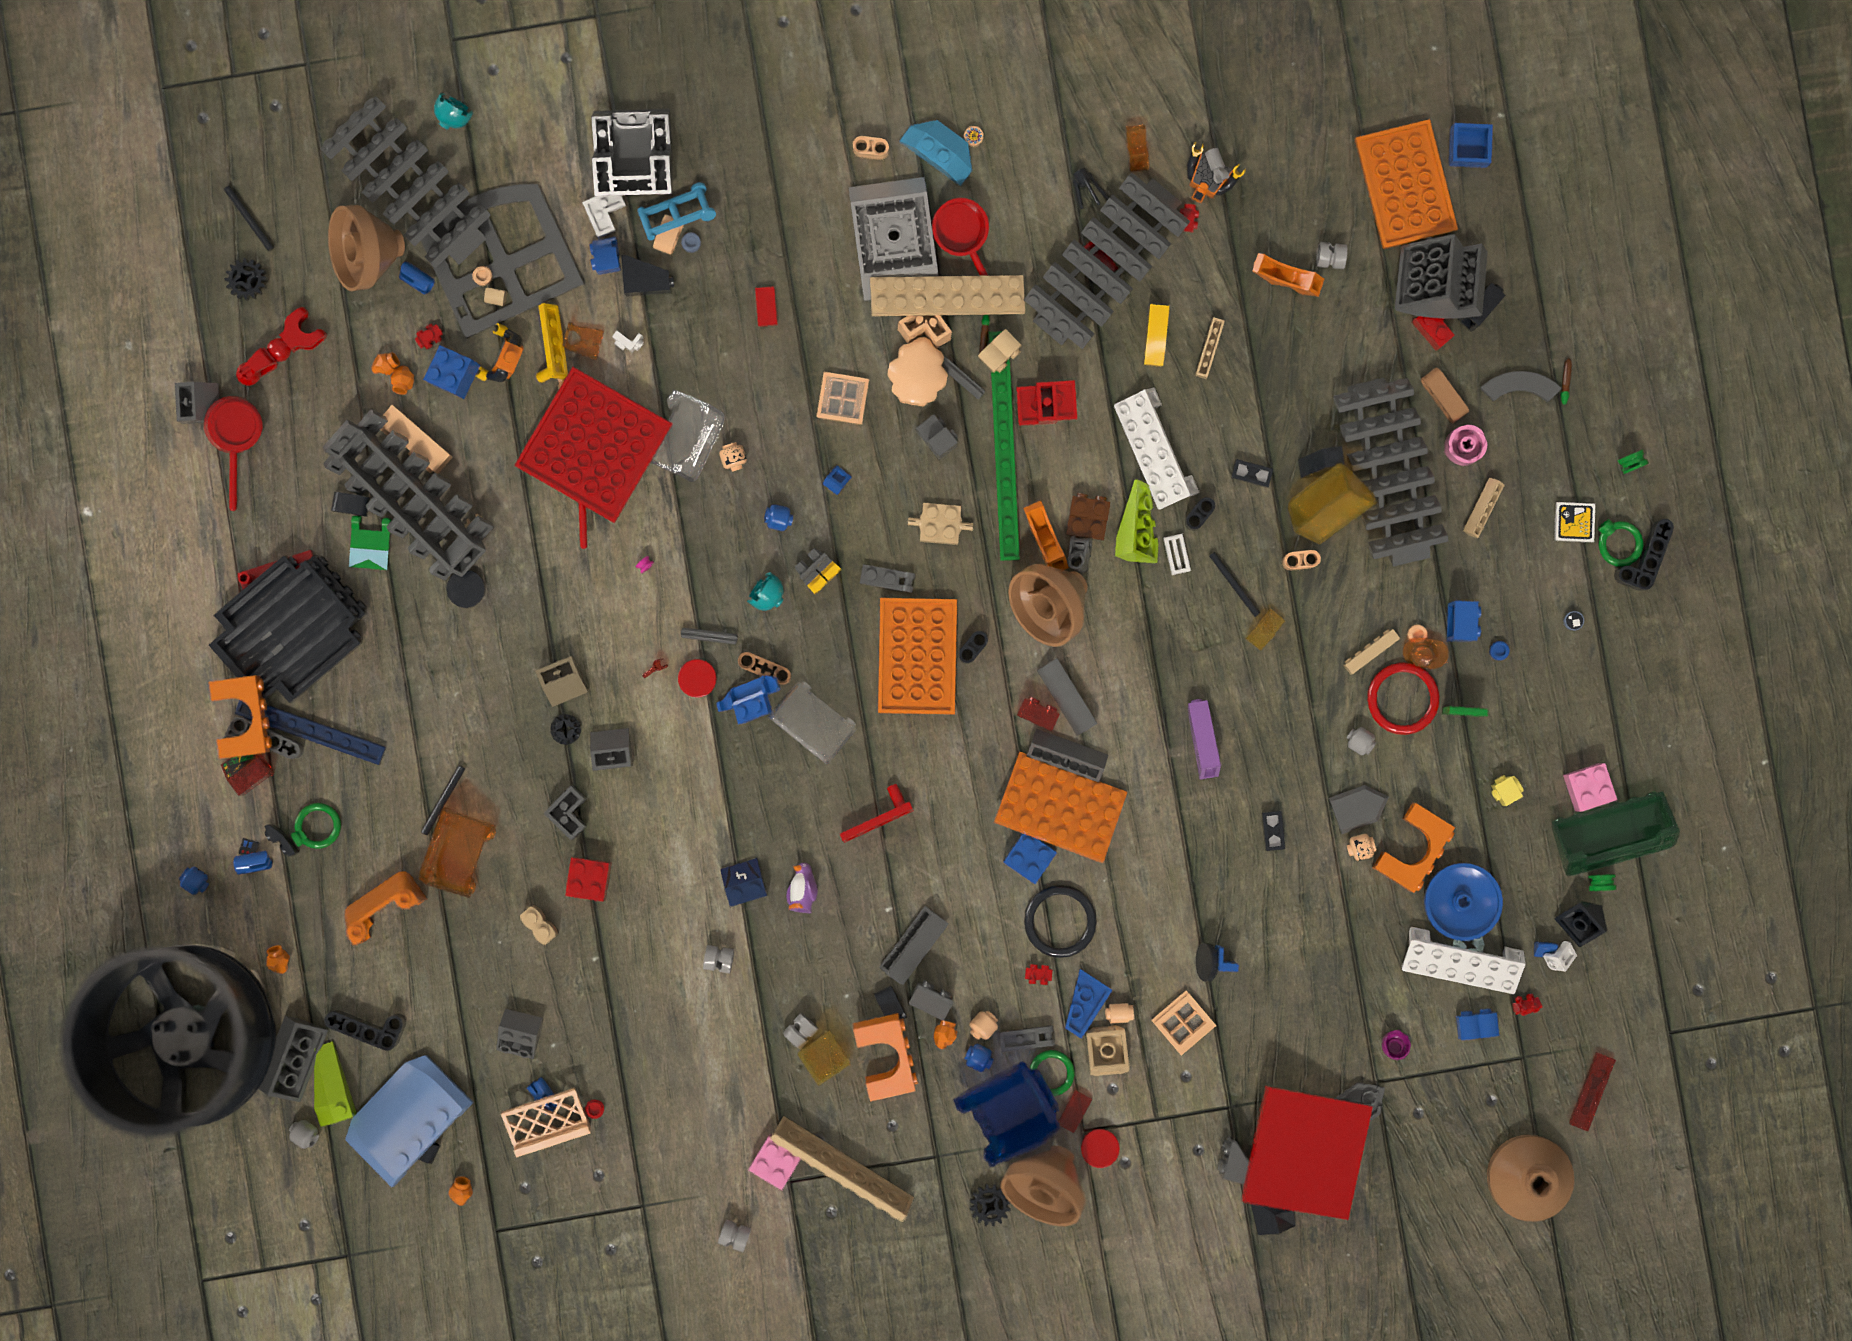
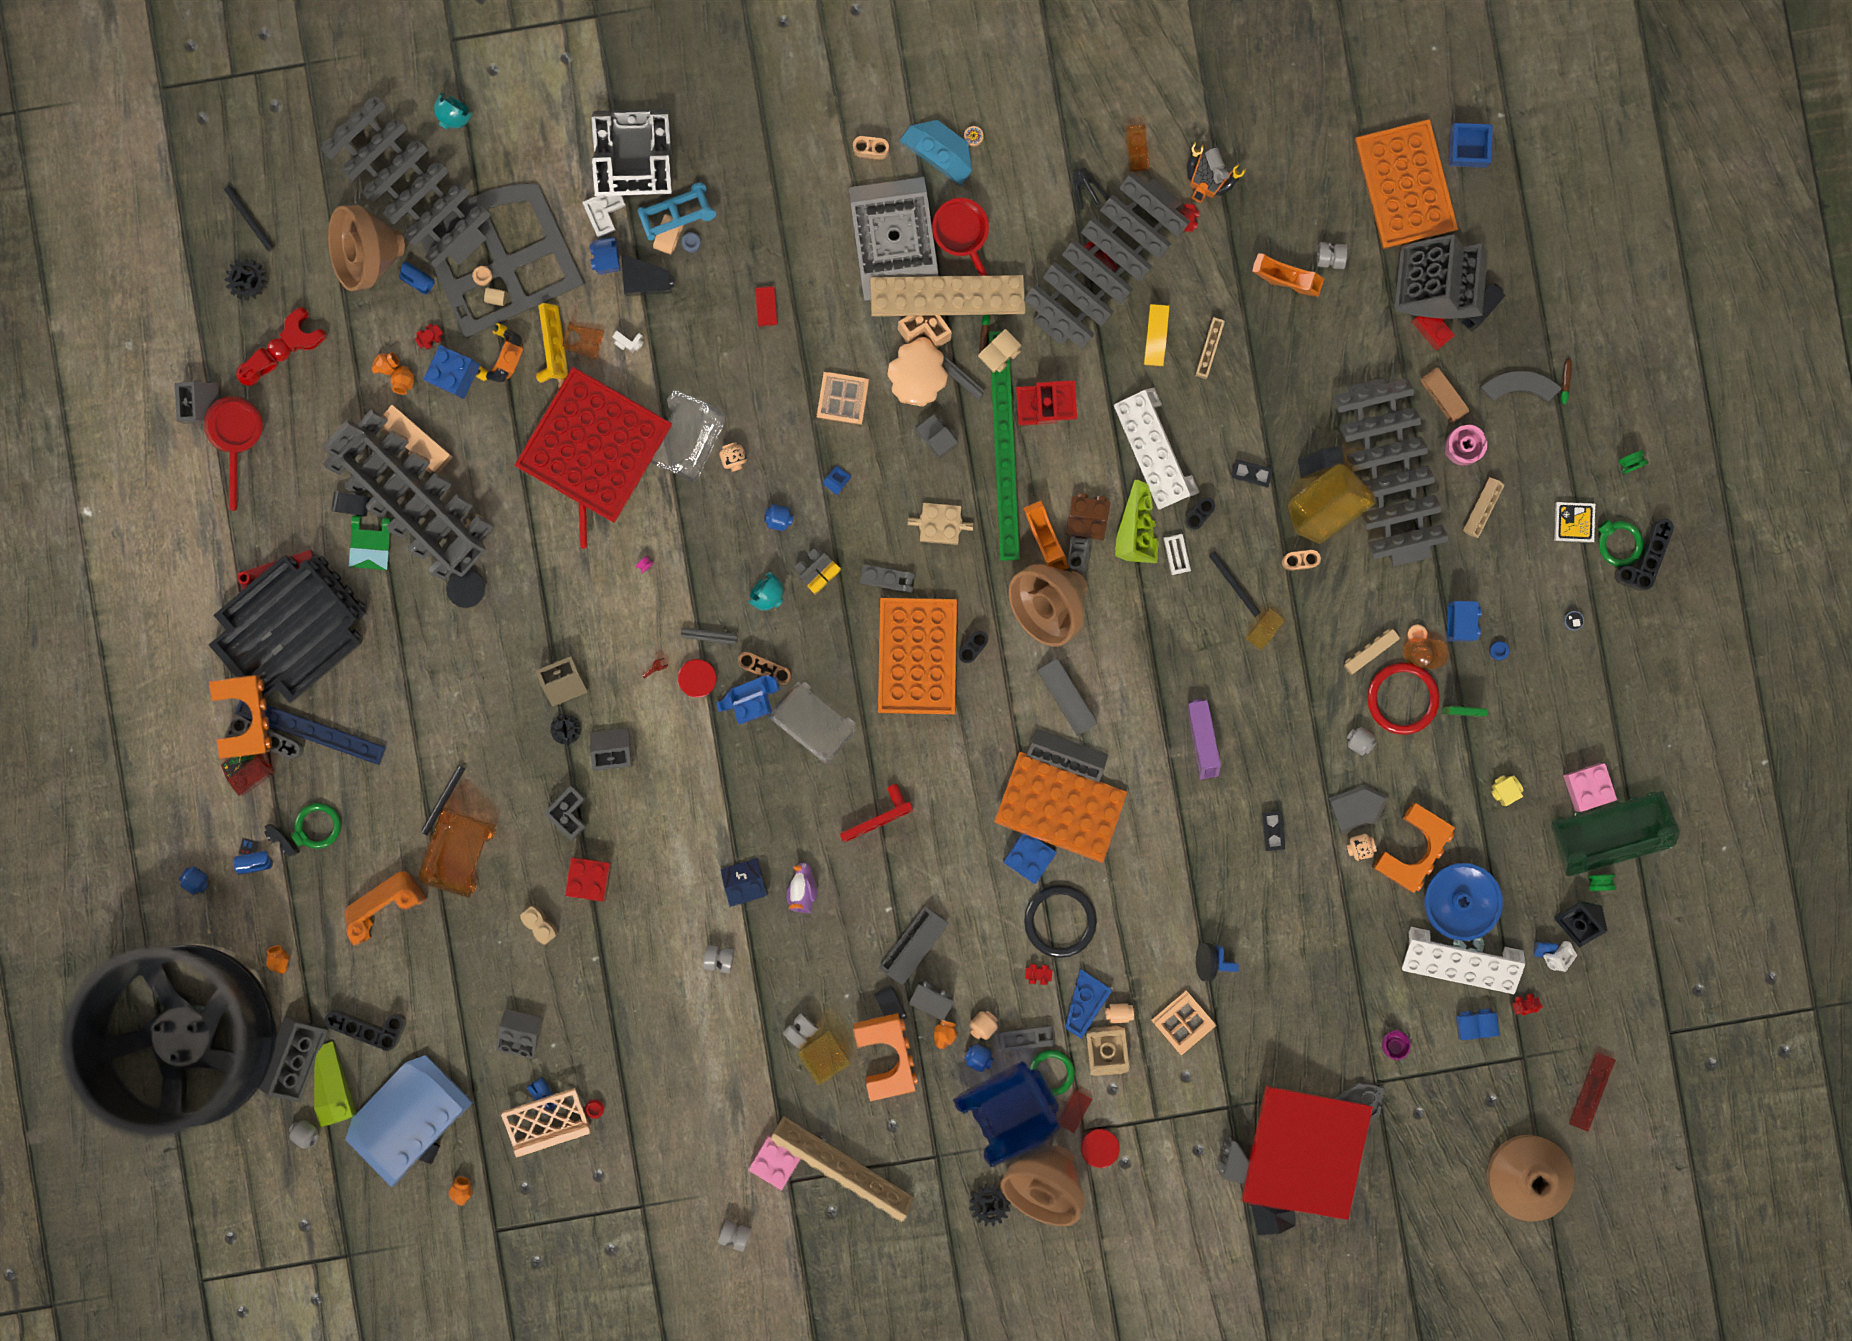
clear red brick [1016,697,1060,732] -> none

